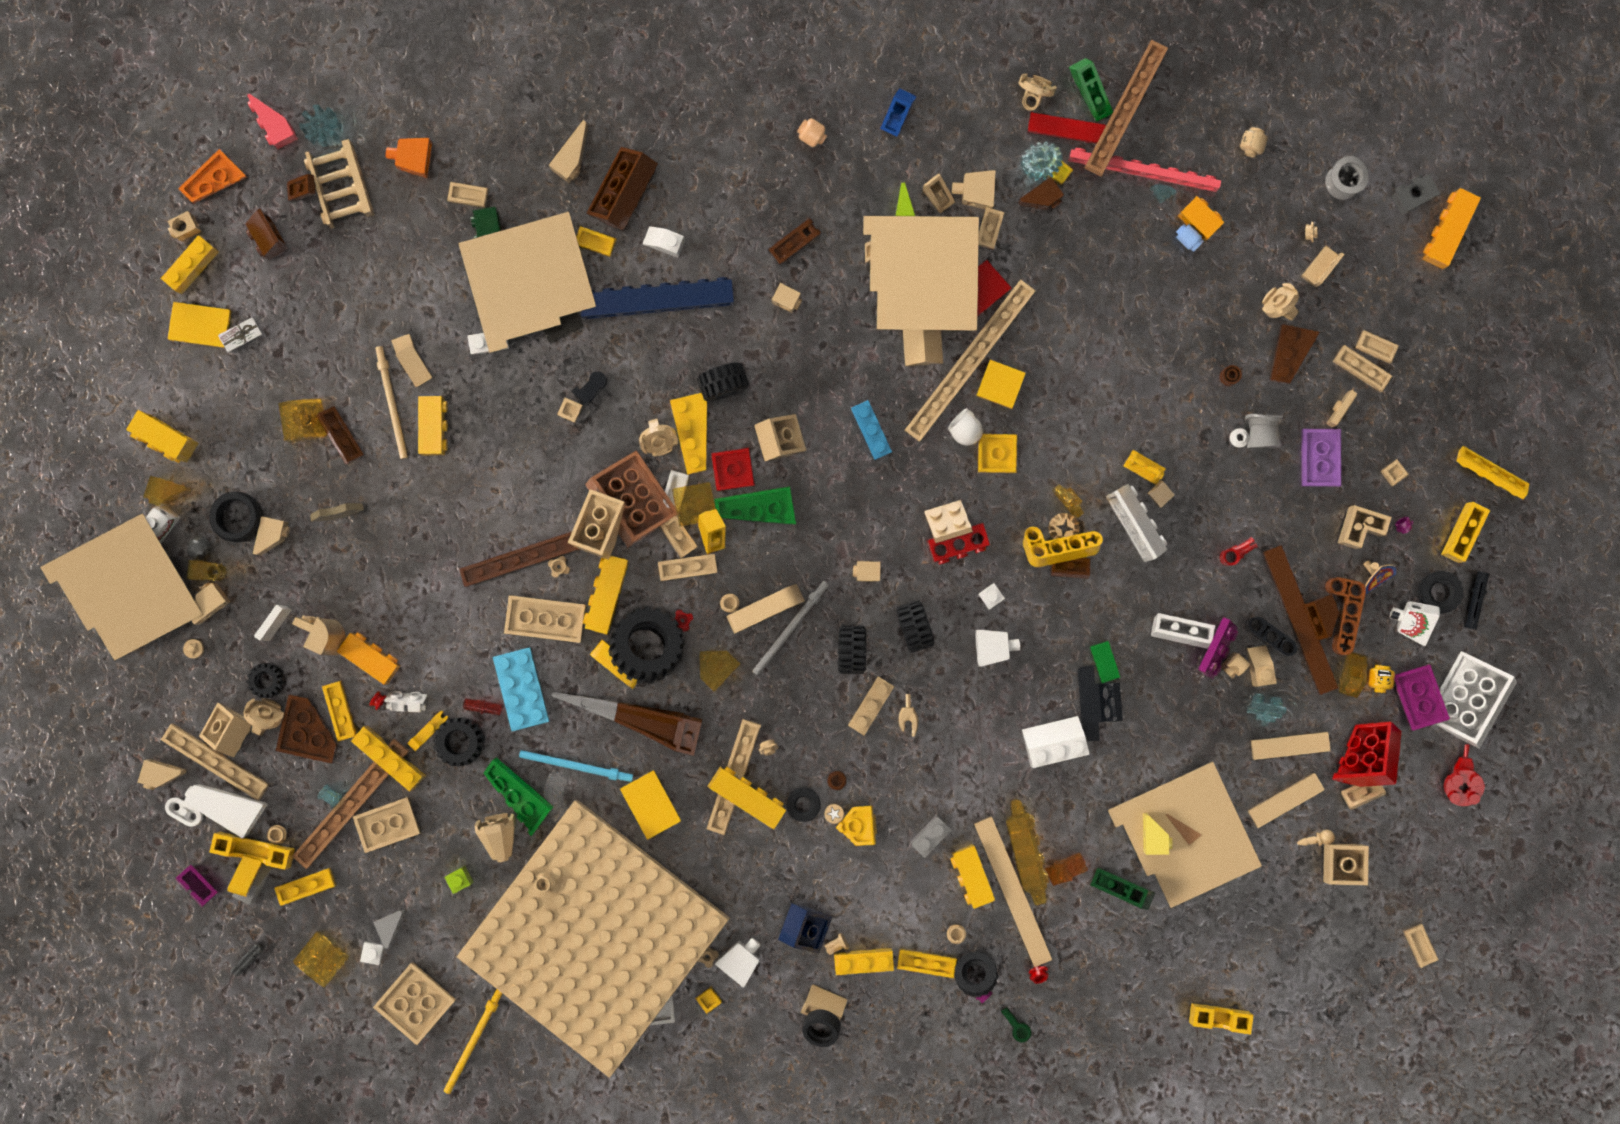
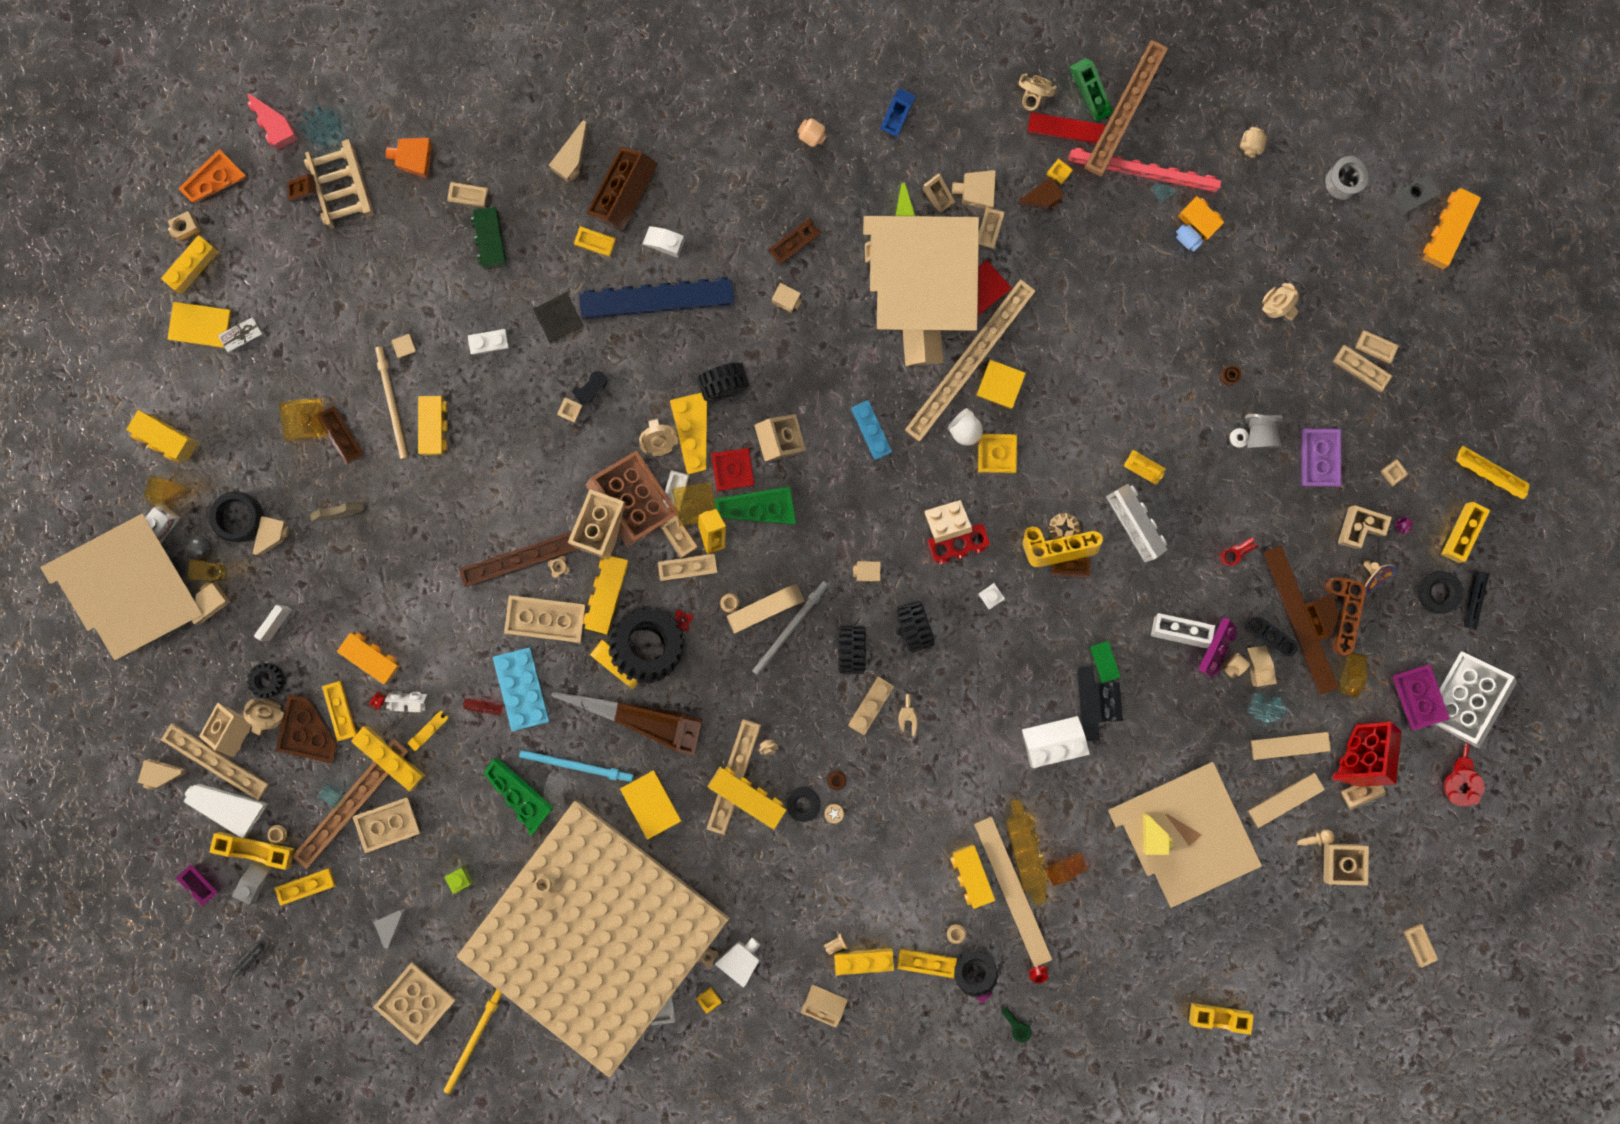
white plate [165,797,203,827] -> none
tan tile [183,639,204,658] -> none
yellow tile [227,856,262,897] -> none
reddish brown slope [245,208,288,260] -> none
tan brick [292,615,346,655] -> none
clear yellow slope [293,931,349,988] -> none
white plate [360,941,384,965] -> none
tan tile [396,345,433,387] -> none
black tyre [433,717,485,767] -> none
tan sticker [458,212,596,353] -> none
tan cone [474,813,516,862] -> none
clear yellow plate [700,651,741,692] -> none
dark blue slope [778,903,832,953] -> none
black tyre [802,1009,841,1047] -> none
yellow plate [836,805,877,846] -> none
light grey brick [910,815,951,858] -> none
white torso [975,630,1020,666] -> none
clear light blue gear [1021,141,1063,181] -> none
clear yellow plate [1052,484,1084,519] -> none
dark green slope [1090,868,1155,910] -> none
tan tile [1147,480,1174,508] -> none
reddish brown wing [1270,324,1320,384] -> none
tan panel [1301,246,1345,288] -> none
tan plate [1305,222,1318,242] -> none
tan plate [1326,390,1357,427] -> none
yellow head [1368,665,1395,693] -> none
white torso [1389,601,1440,646] -> none

